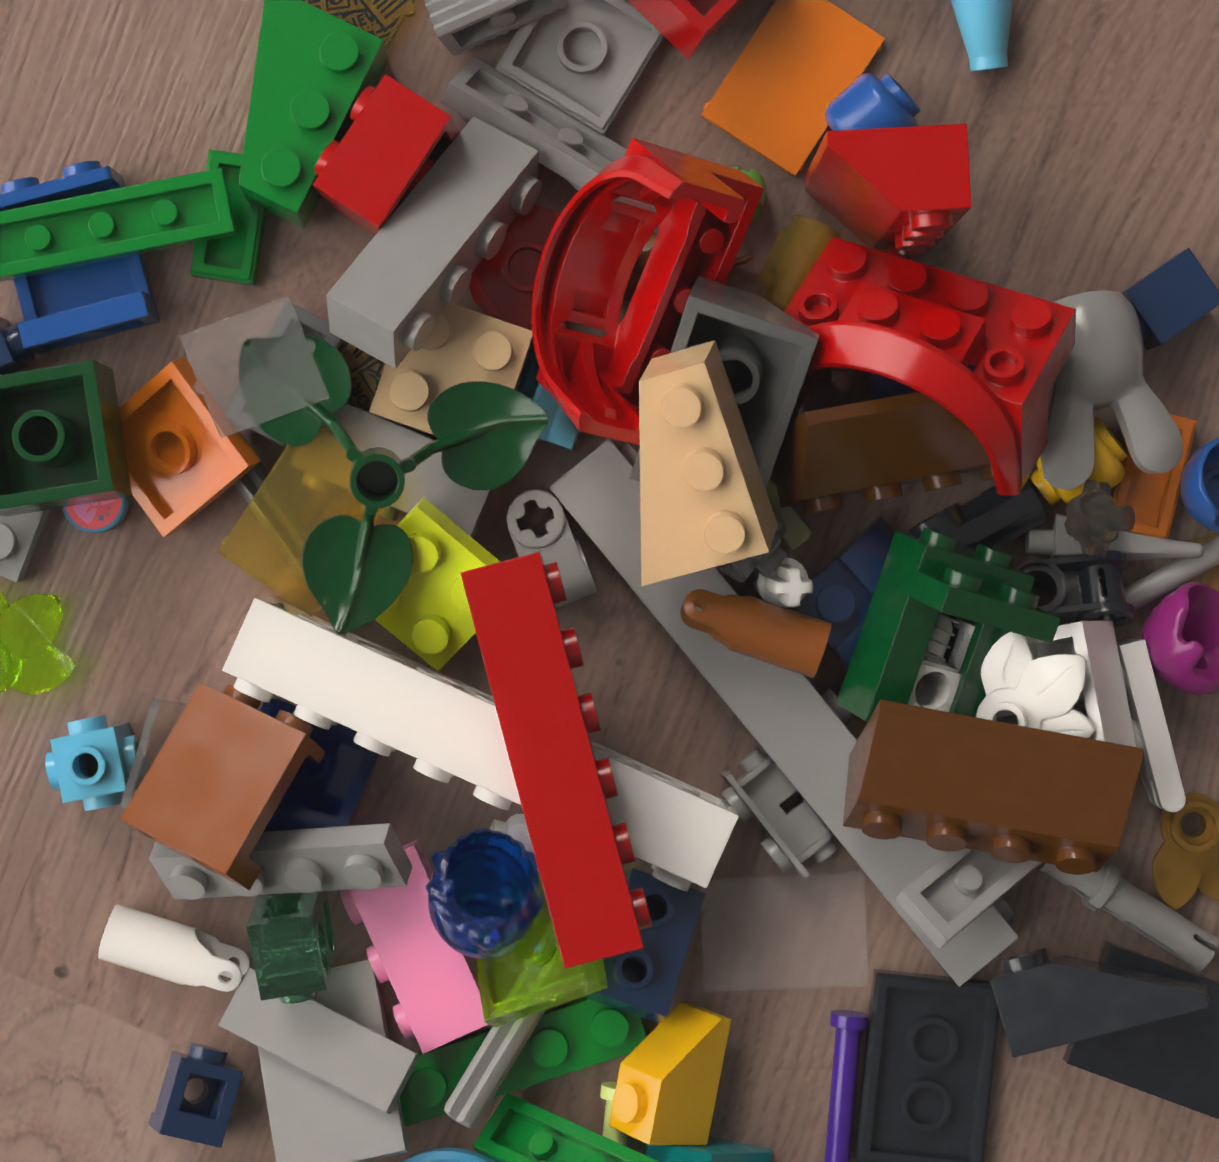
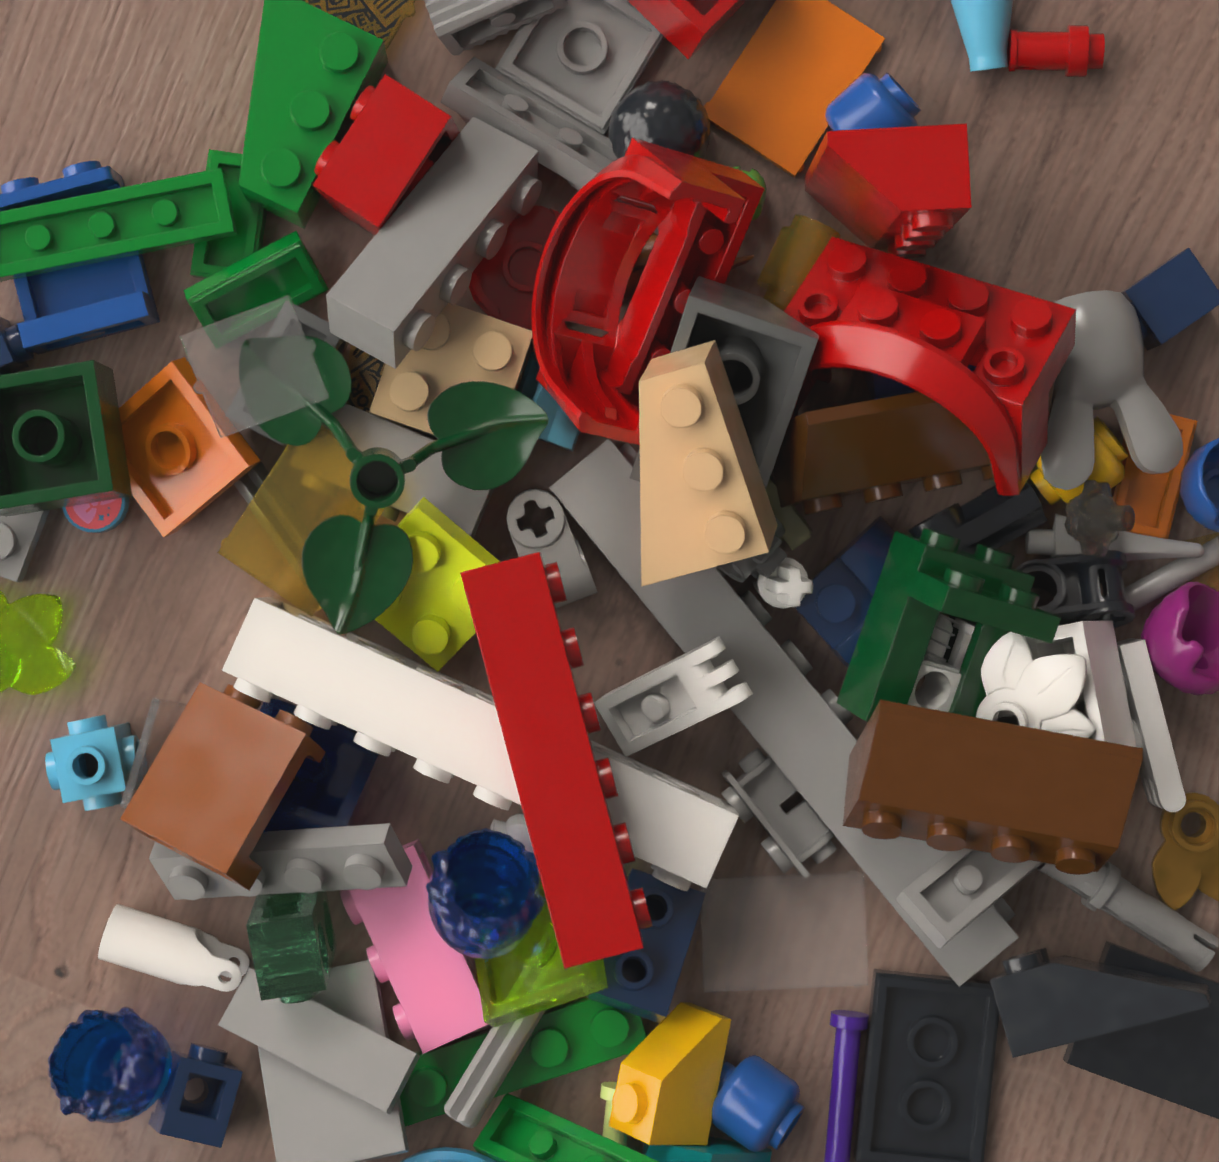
dark orange piece [680,589,832,678] -> none
none -> clear blue hair [48,1006,172,1123]
none -> green tile [183,230,329,349]
none -> white hinge [594,636,753,757]
none -> black hair [609,80,711,159]
none -> blue head [712,1055,805,1153]
none -> red animal [1008,25,1105,77]

